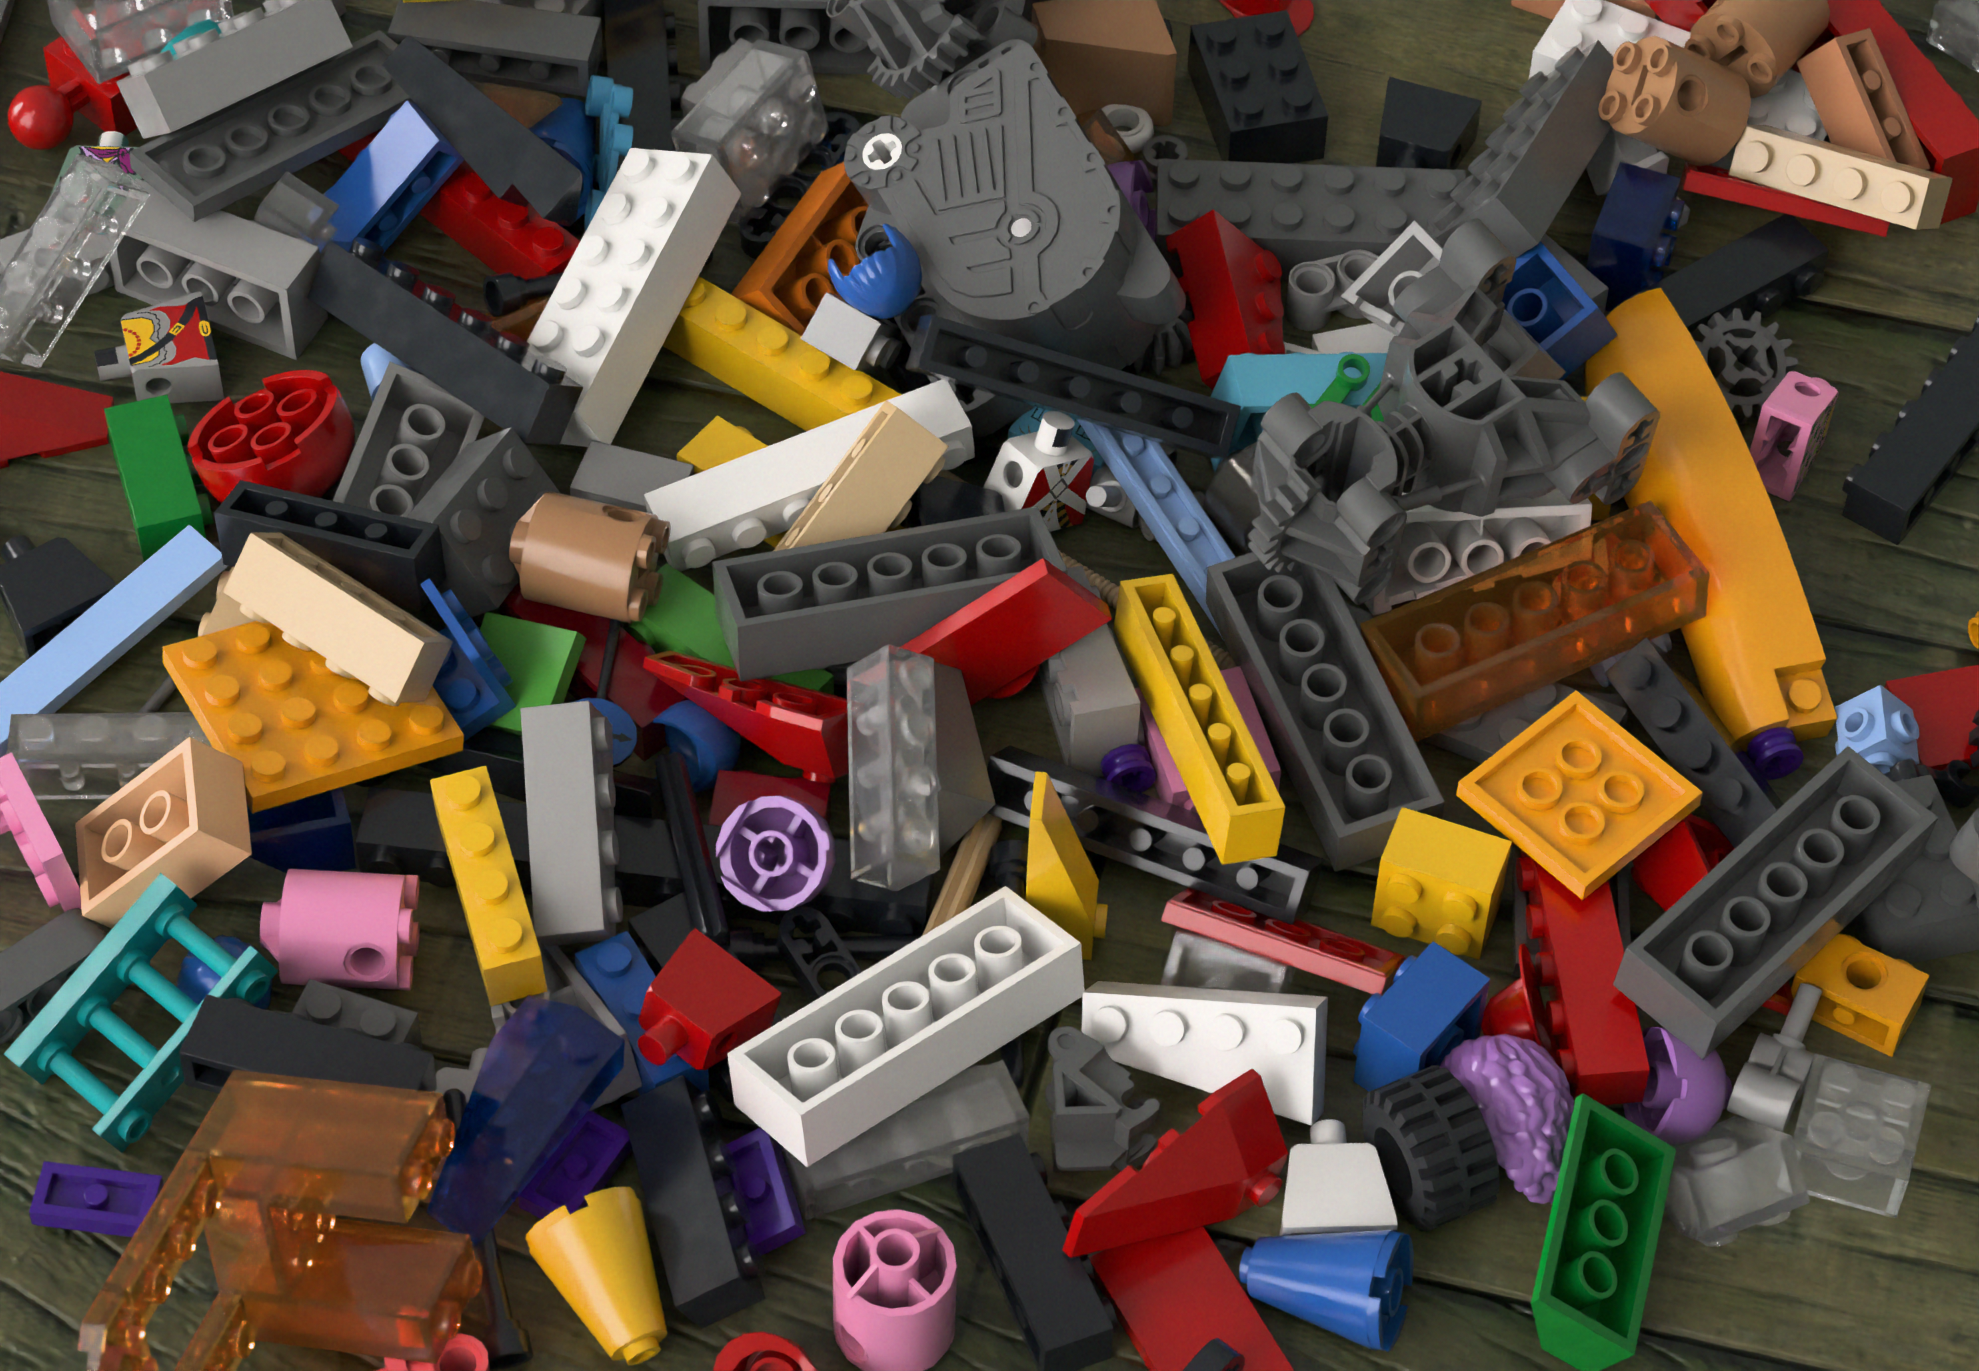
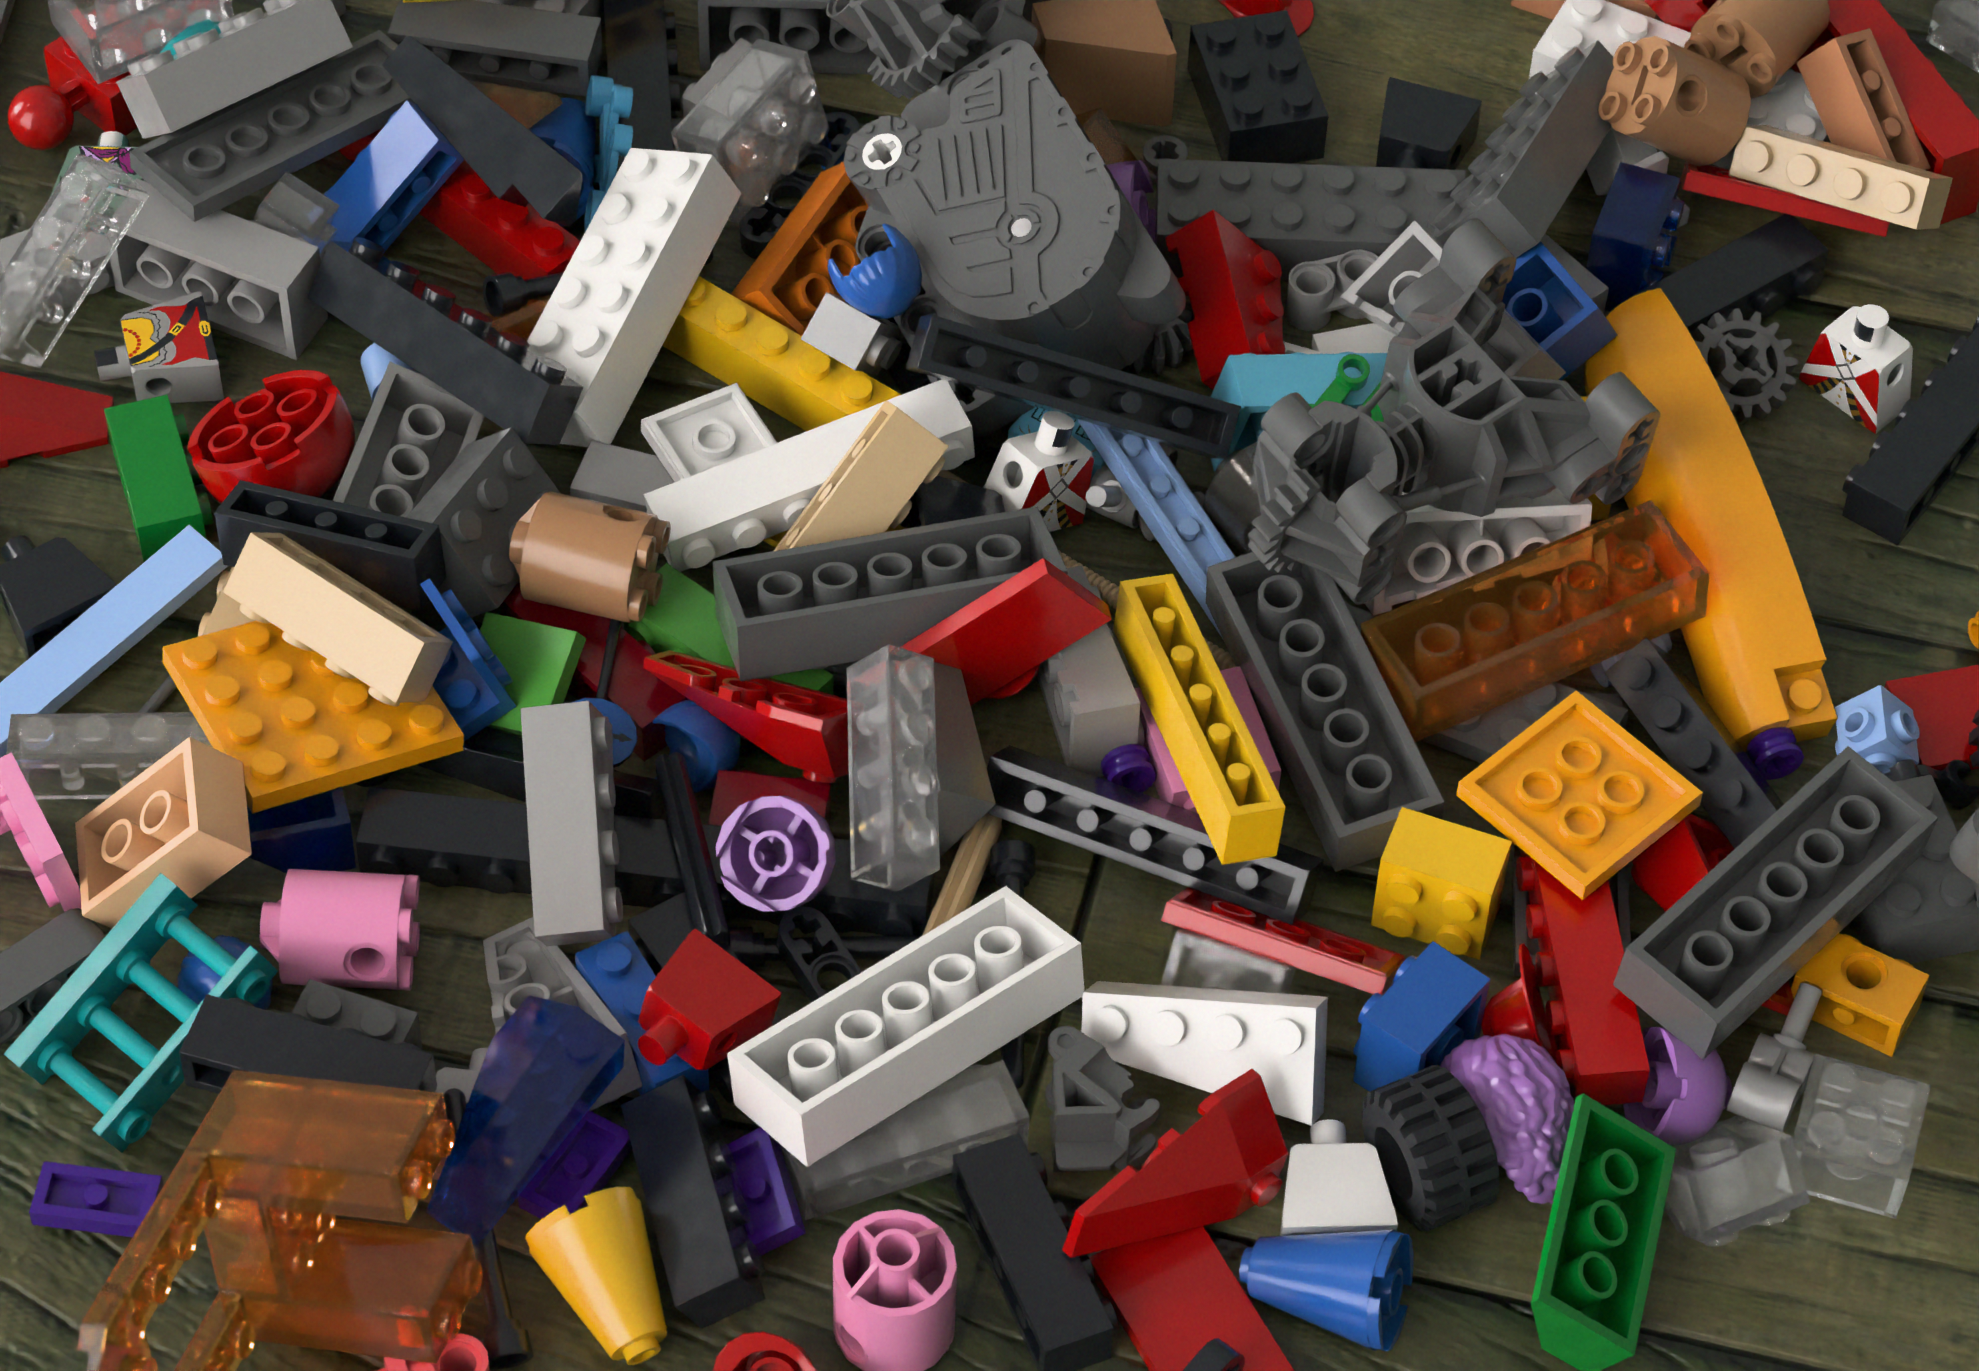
yellow brick [430,766,548,1007] -> none
yellow wedge [1025,771,1108,960] -> none
white piece [1092,104,1154,155] -> none
bright pink torso [1750,371,1839,502] -> none
none -> white tile [641,383,777,482]
none -> white torso [1799,304,1913,434]

